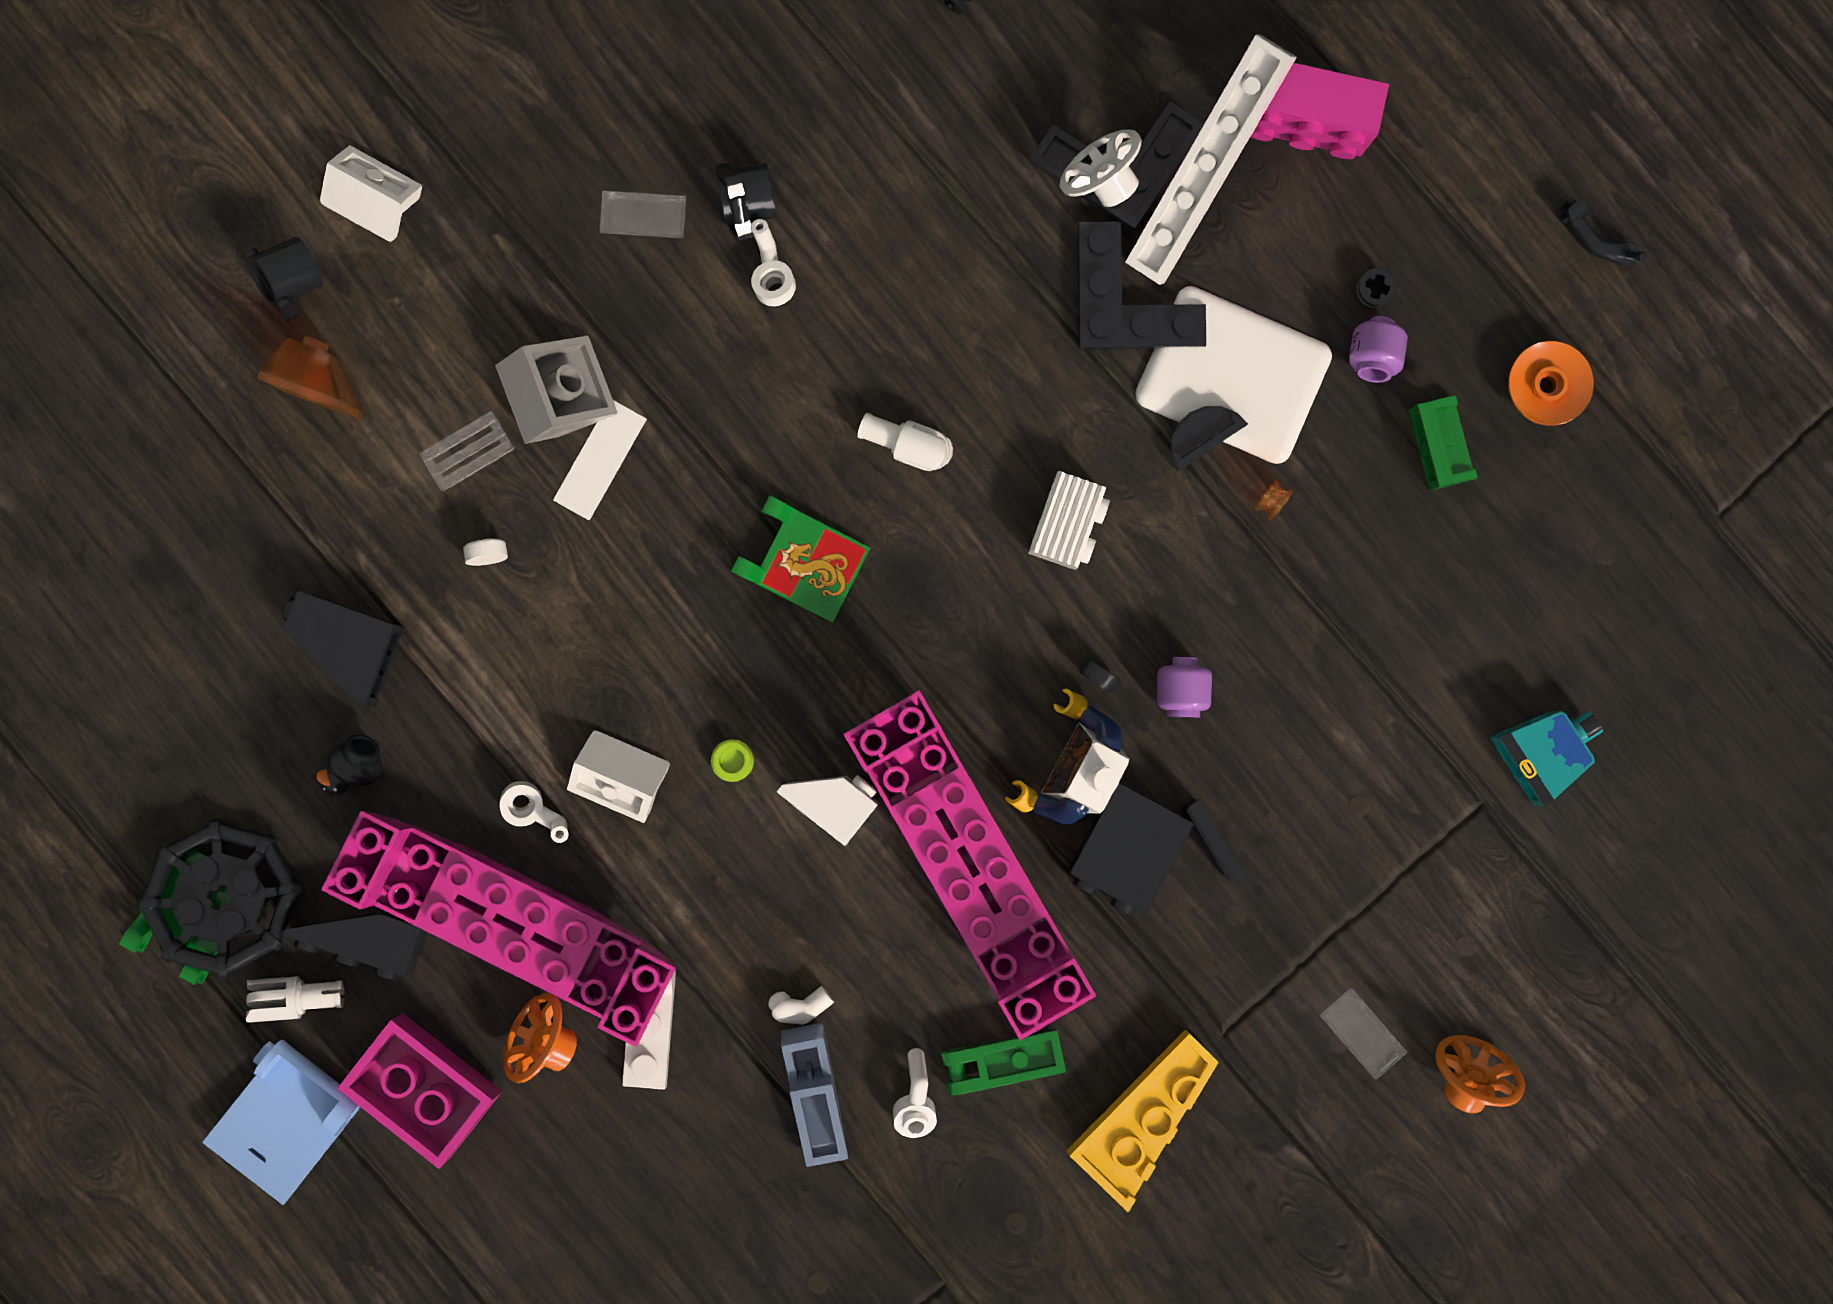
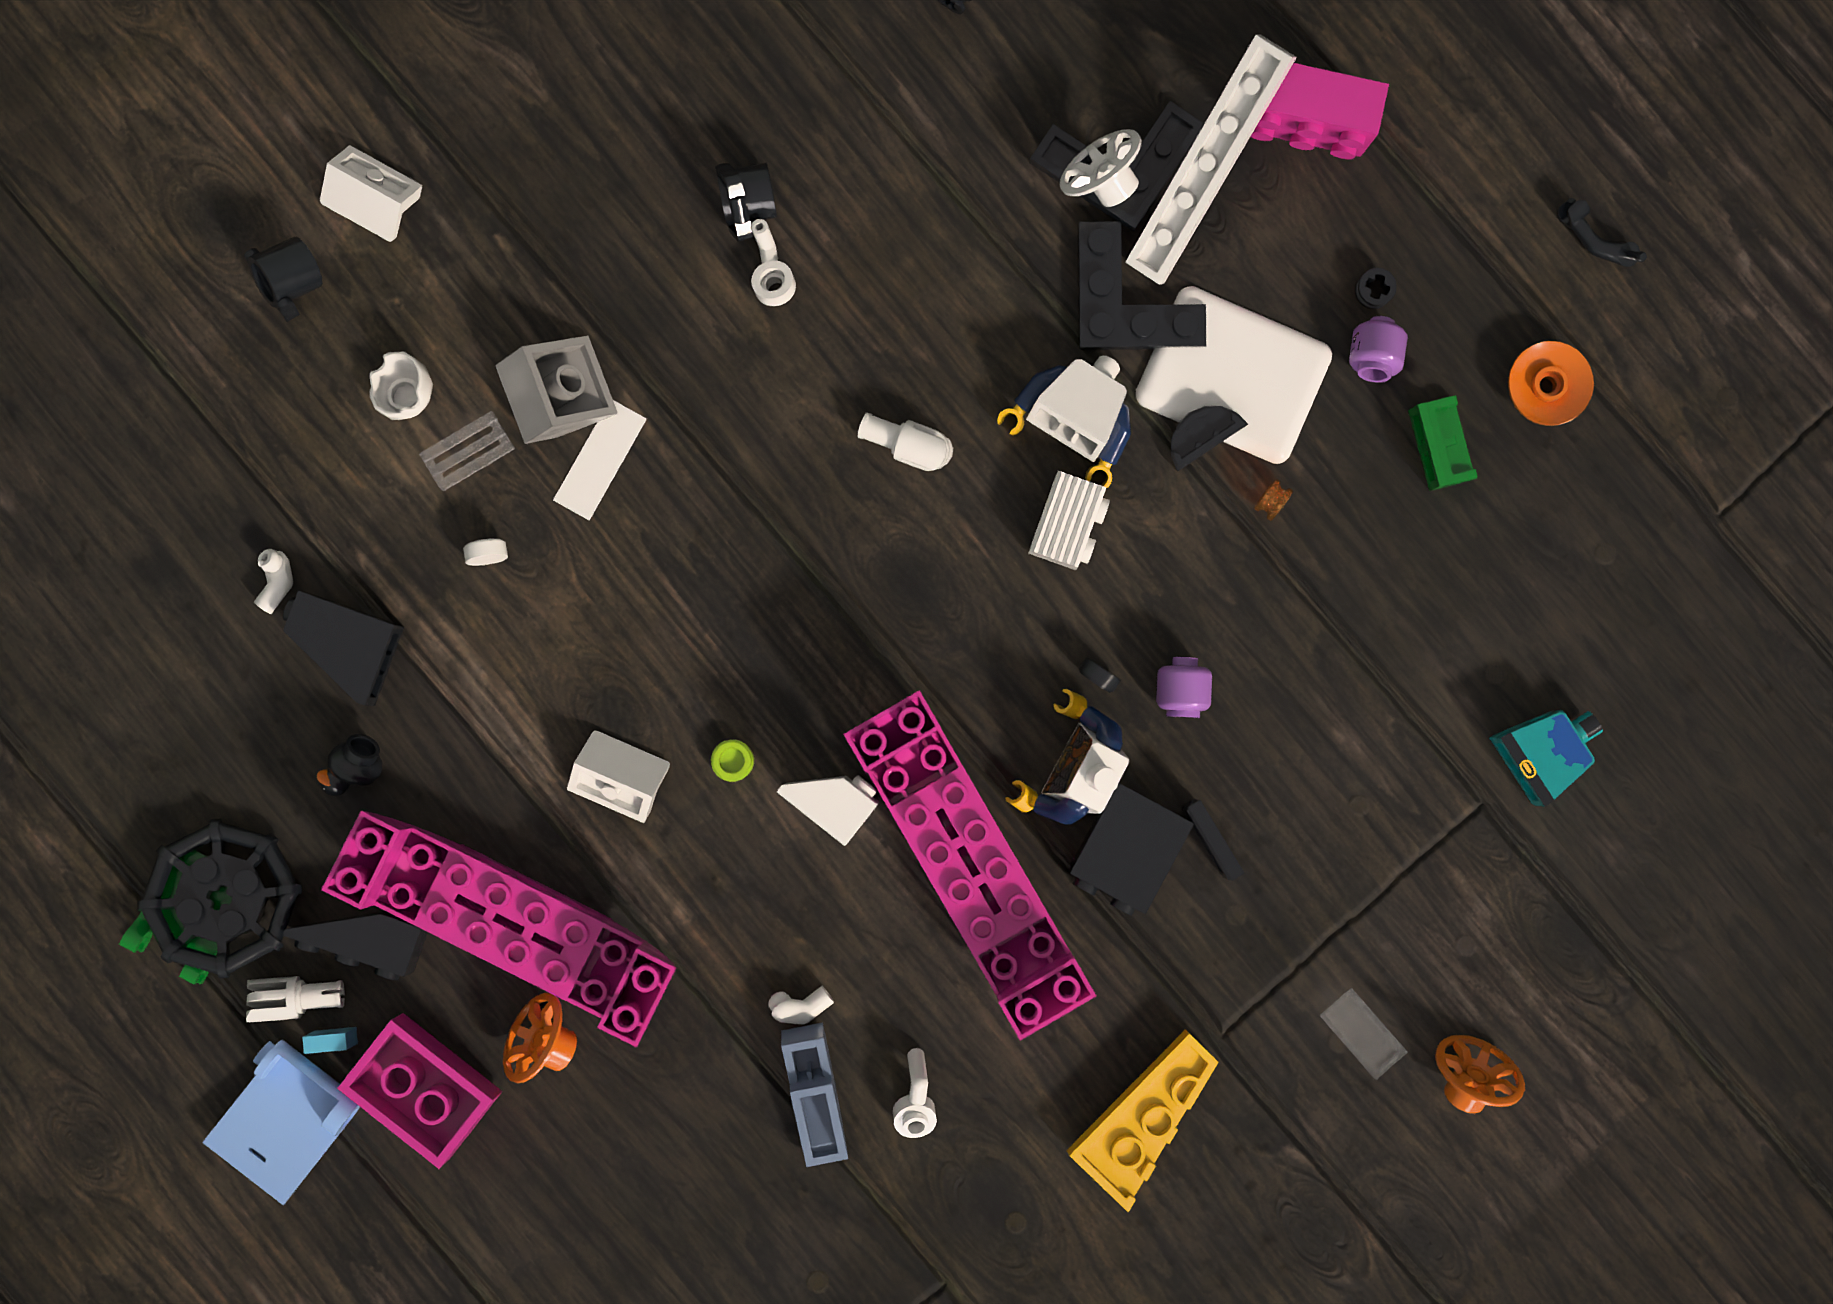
clear orange slope [257,336,363,420] -> none
white plate [500,781,568,843] -> none
clear tile [600,191,686,239] -> none
white plate [622,972,676,1089] -> none
flag [731,496,870,623] -> none
green plate [940,1028,1066,1096] -> none
none -> white arm [254,549,293,614]
none -> medium azure tile [302,1027,358,1054]
none -> white hair [370,351,433,420]
none -> white torso [997,356,1131,488]

